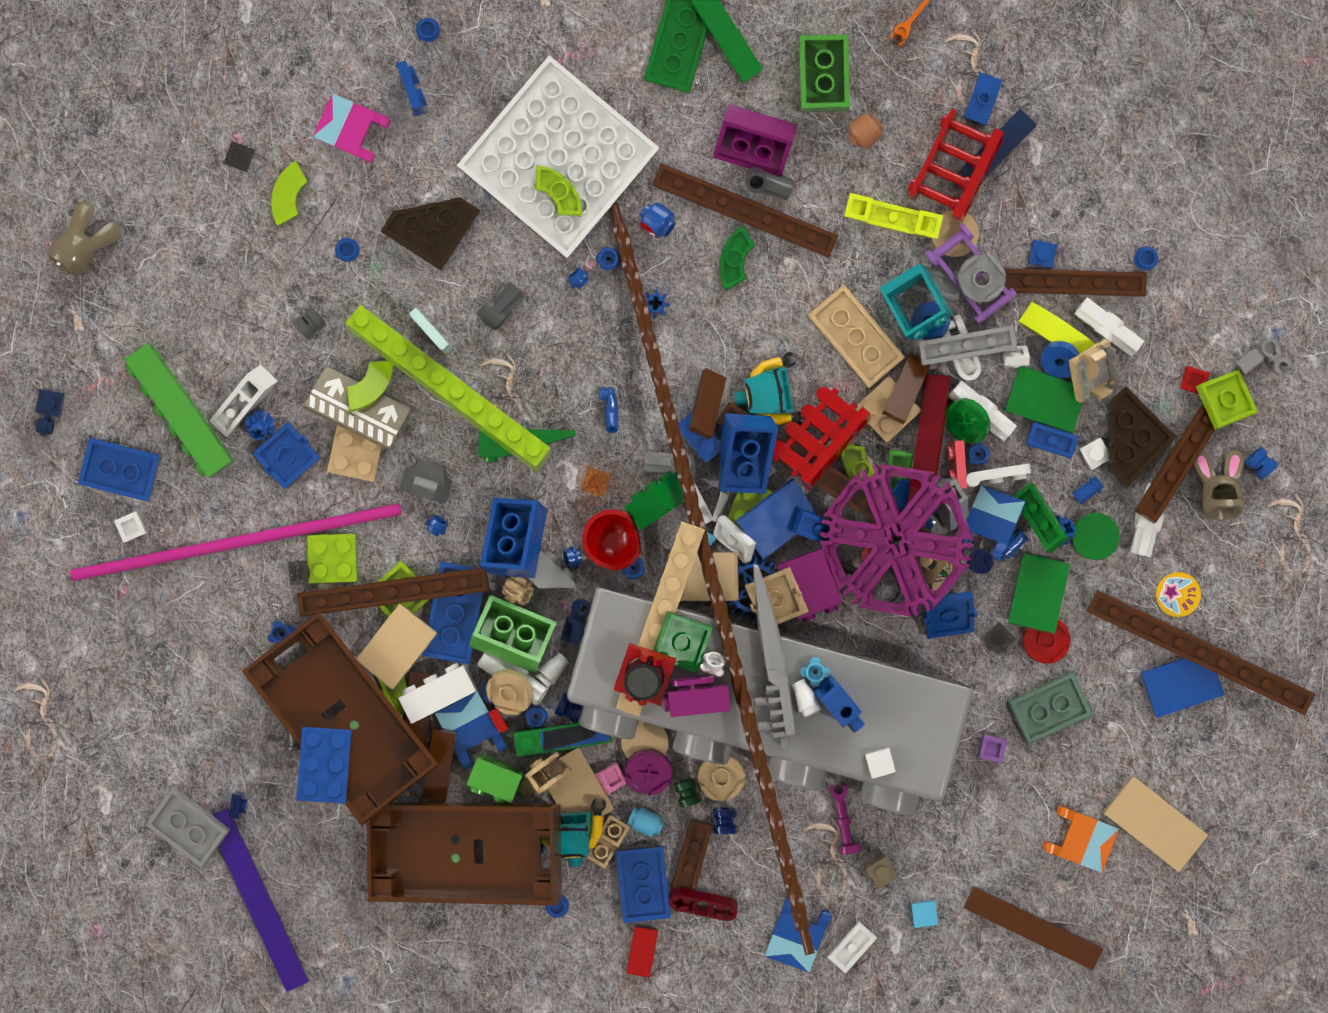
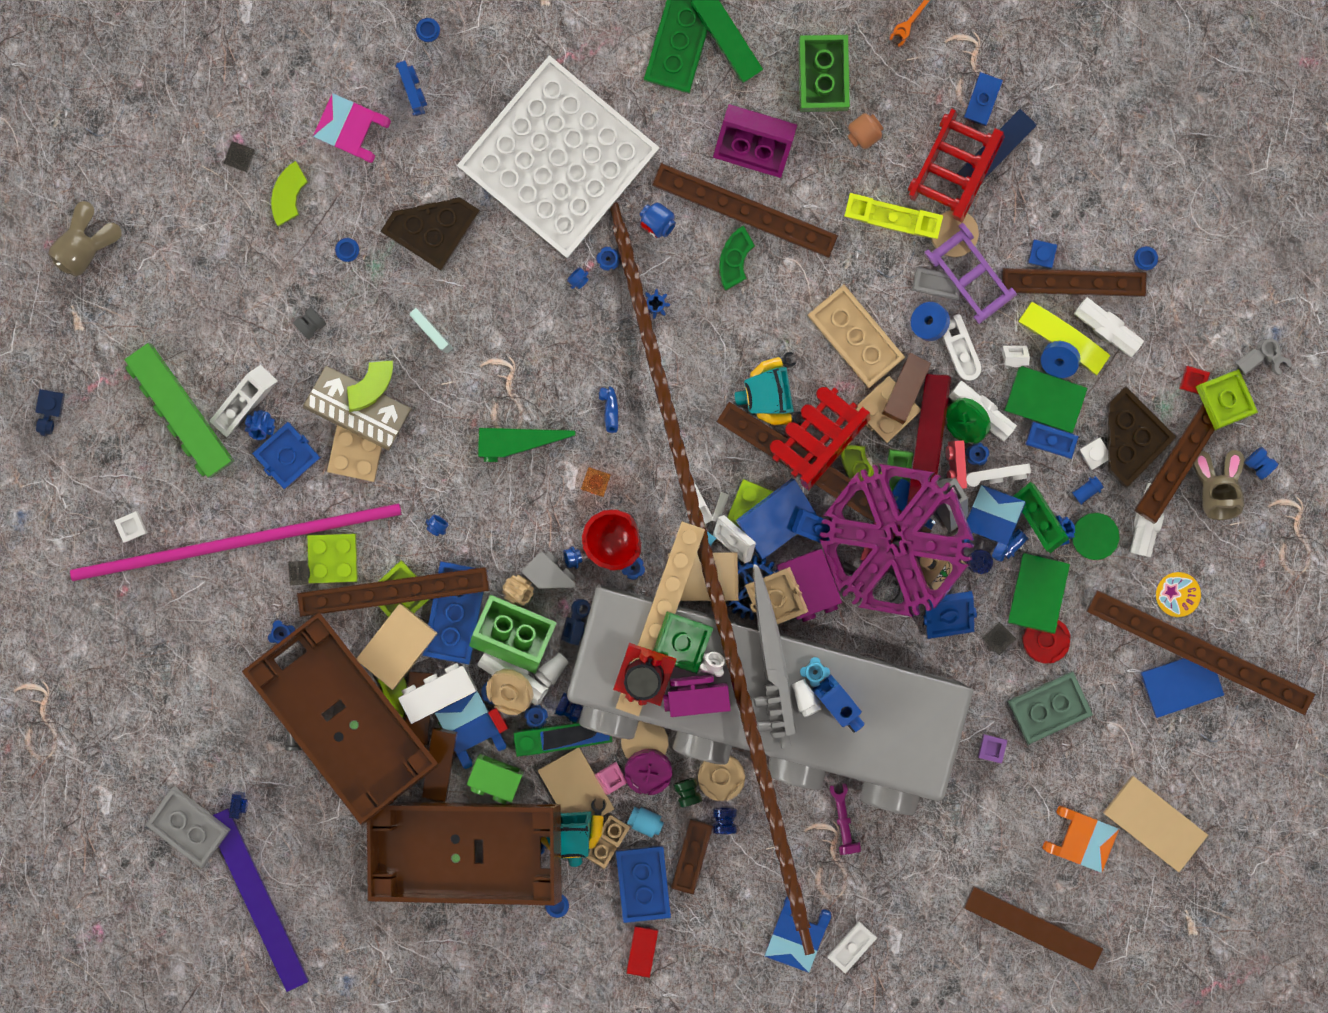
blue plate [78,438,161,502] -> none
blue plate [296,727,352,804] -> none
lime brick [345,305,552,473] -> none
dark grey slope [399,459,452,504] -> none
dark grey piece [477,282,525,331] -> none
blue brick [480,497,548,578] -> none
tan hinge [519,751,572,796] -> none
lime tile [535,165,582,217] -> none
green brick [624,470,684,531] -> none
light grey piece [644,451,692,475] -> none
dark red beam [669,887,738,921] -> none
blue brick [679,413,720,463] -> none
reddish brown tile [688,368,726,440] -> none
blue slope [718,414,778,494] -> none
dark grey piece [745,166,794,201] -> none
dark tan brick [864,852,899,889] -> none
white tile [865,748,896,779] -> none
teal window [879,263,953,340] -> none
medium azure tile [911,900,938,928] -> none
light grey plate [918,325,1018,366] -> none
light grey tile [957,254,1006,303] -> none
piece [1069,339,1121,403] -> none

